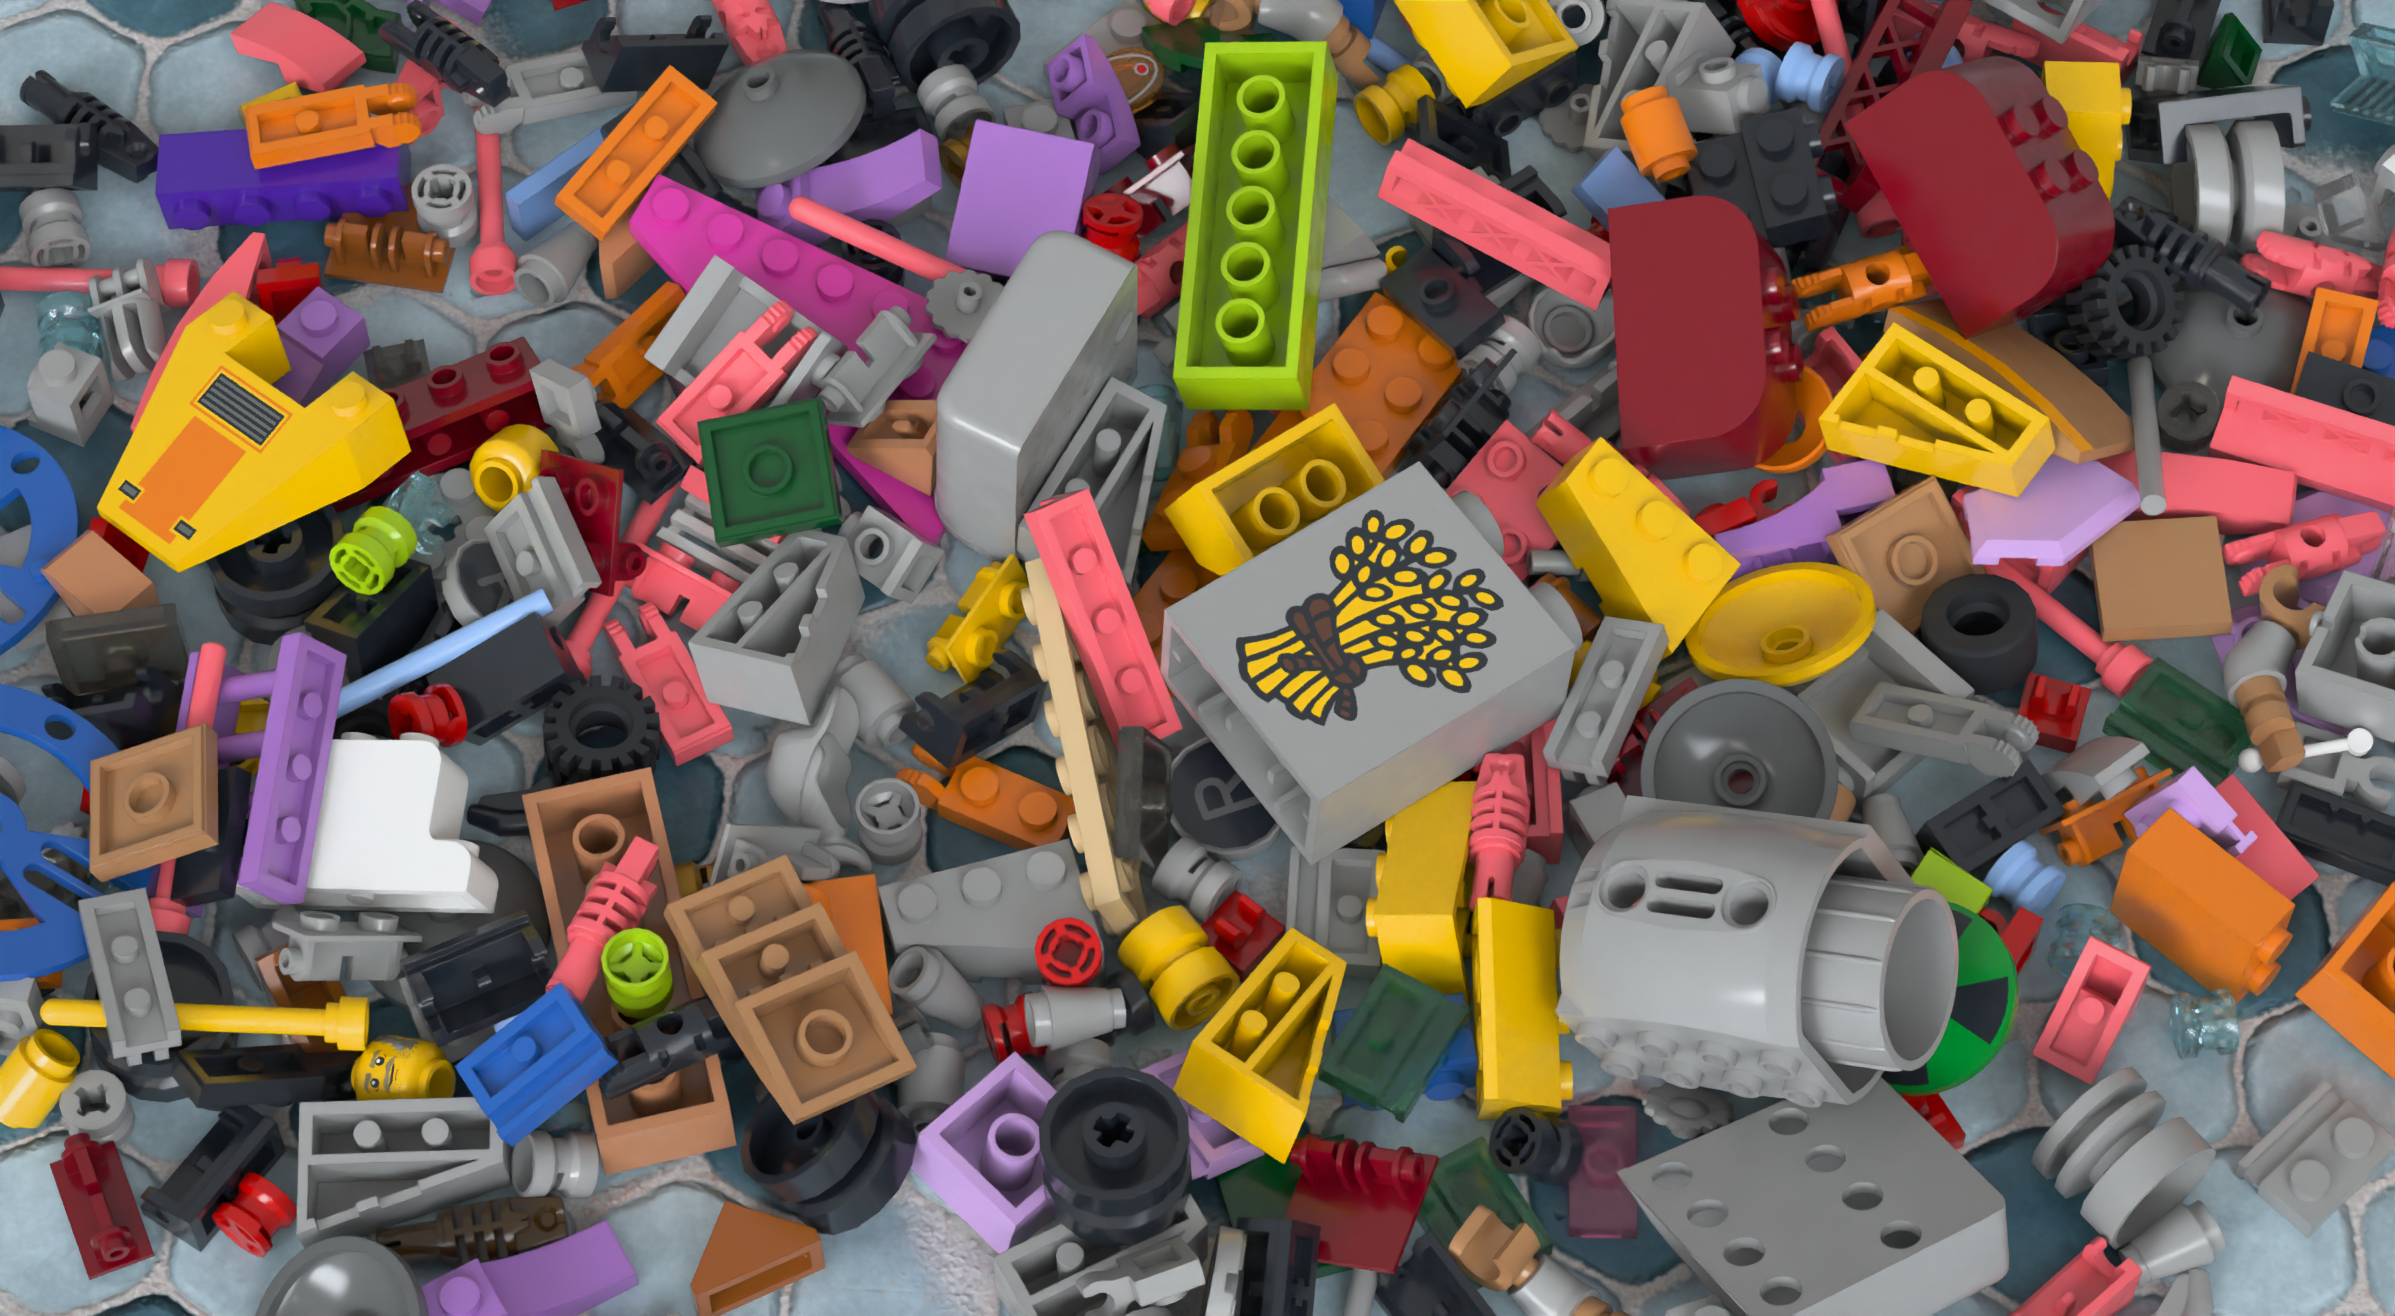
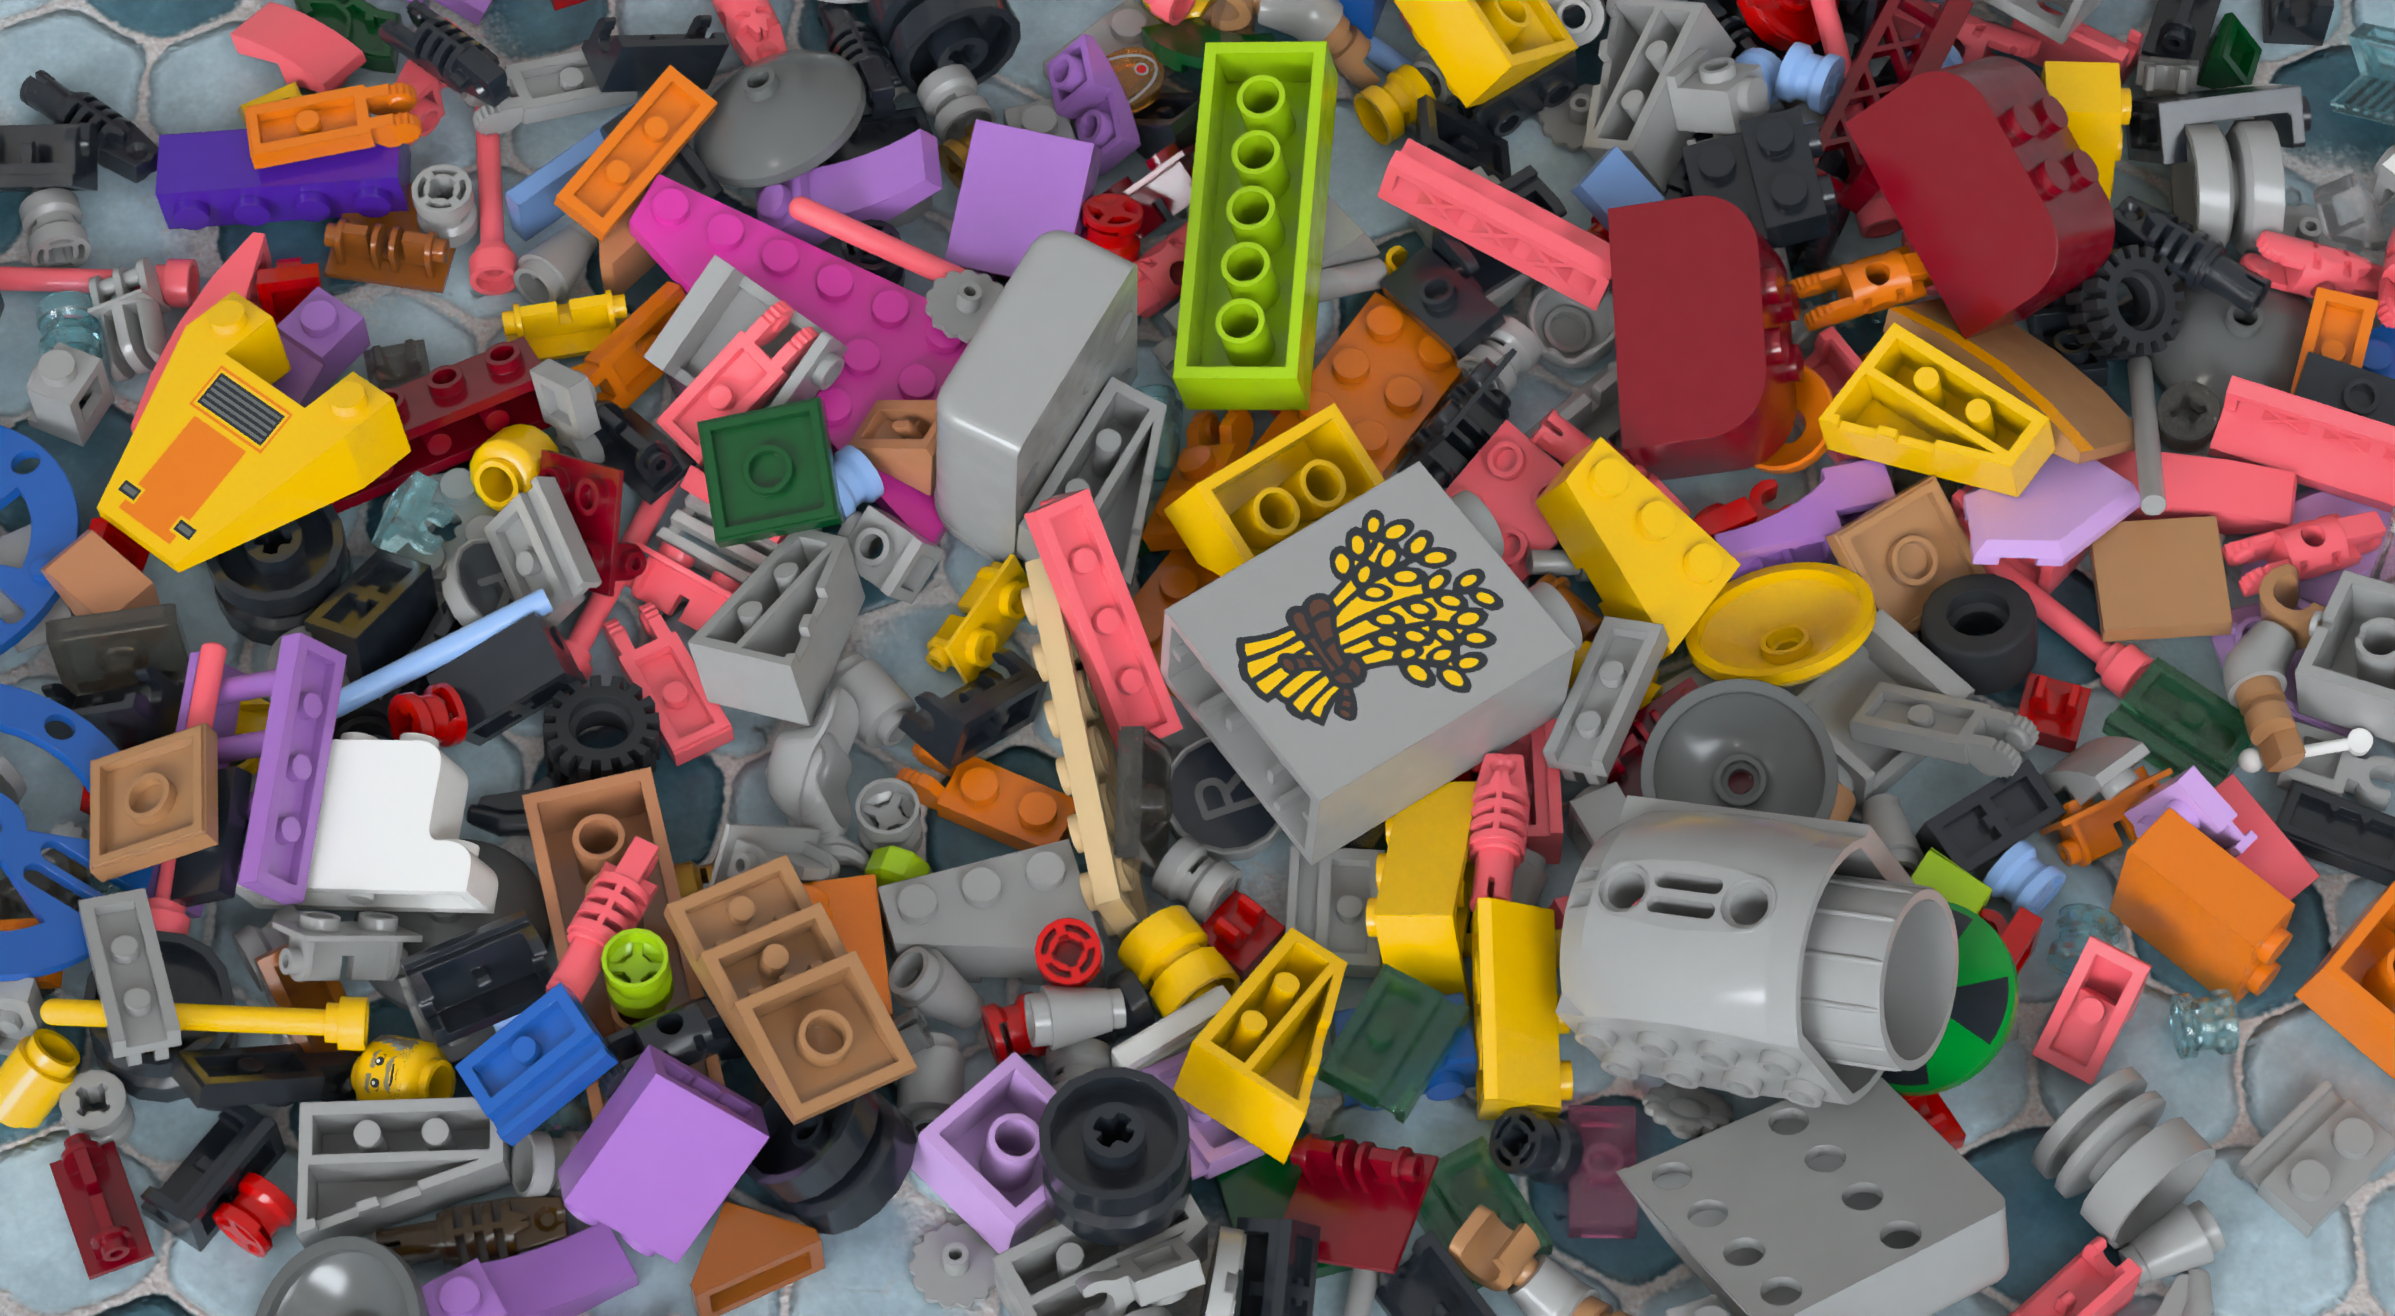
lime wheel [329,506,418,595] -> none
light grey hinge [817,306,938,428] -> none
orange brick [1620,86,1698,182] -> none
none -> yellow hinge [502,289,628,362]
none -> medium lavender brick [557,1044,770,1264]
none -> light blue wheel [834,445,884,525]
none -> lime tile [865,845,931,895]
none -> light grey piece [909,1223,999,1310]
none -> white tile [1111,985,1231,1071]

